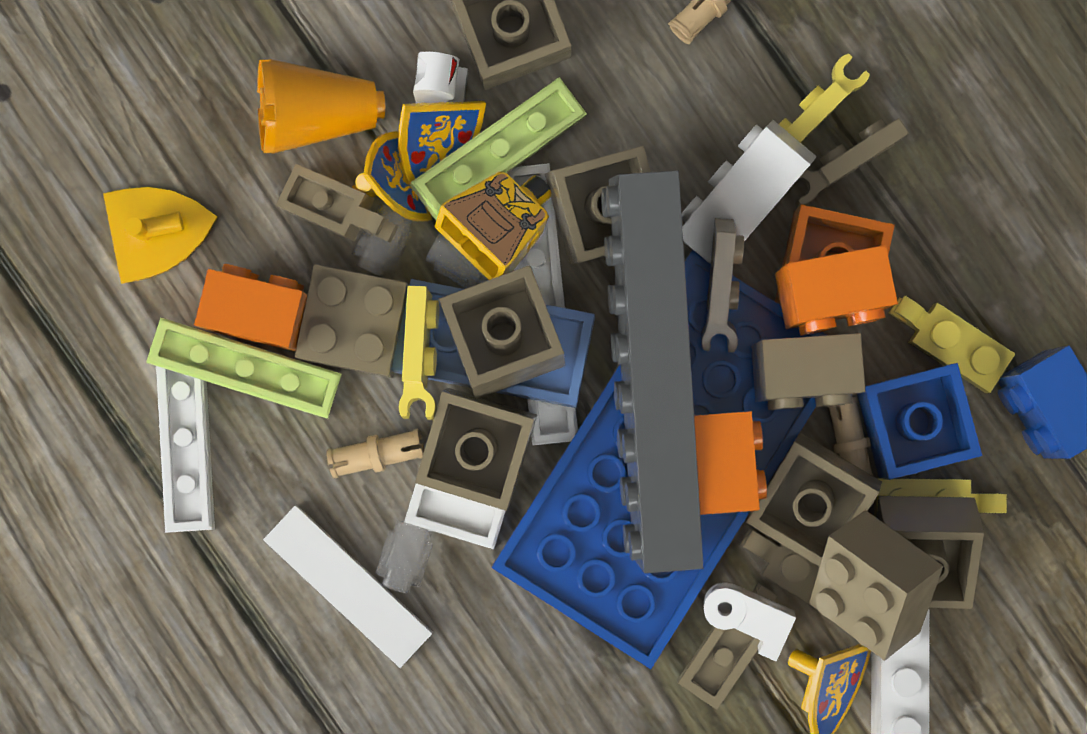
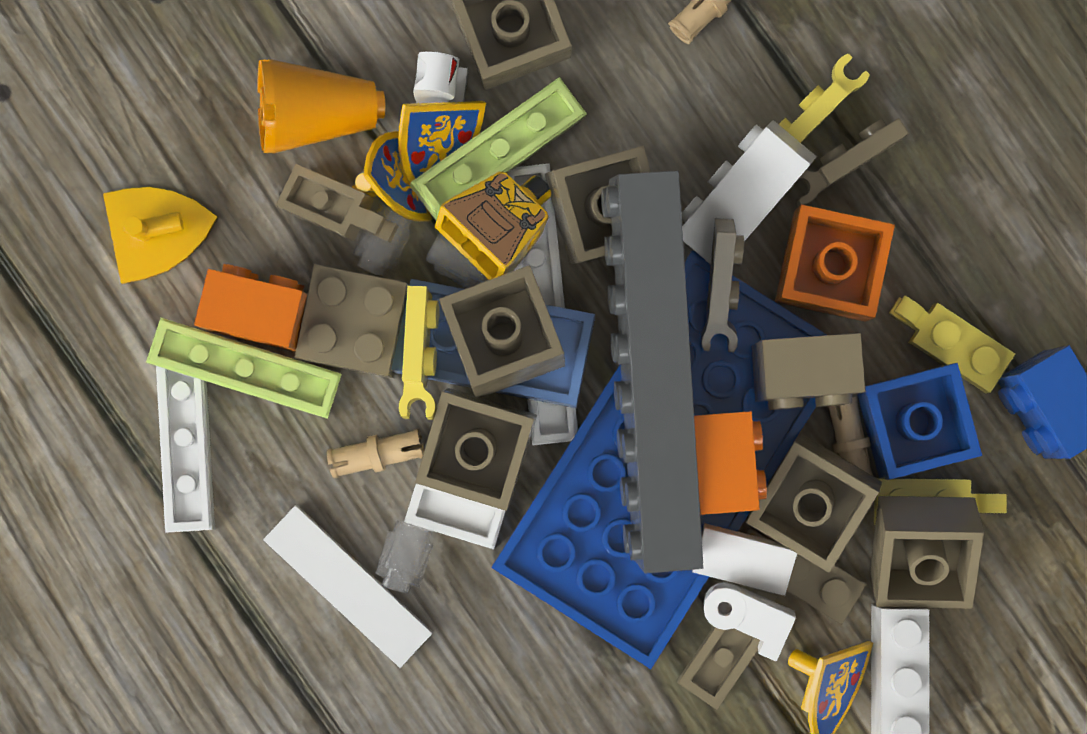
orange brick [775,245,898,336] -> none
dark tan brick [809,510,943,661] -> none
none -> white tile [692,523,797,596]

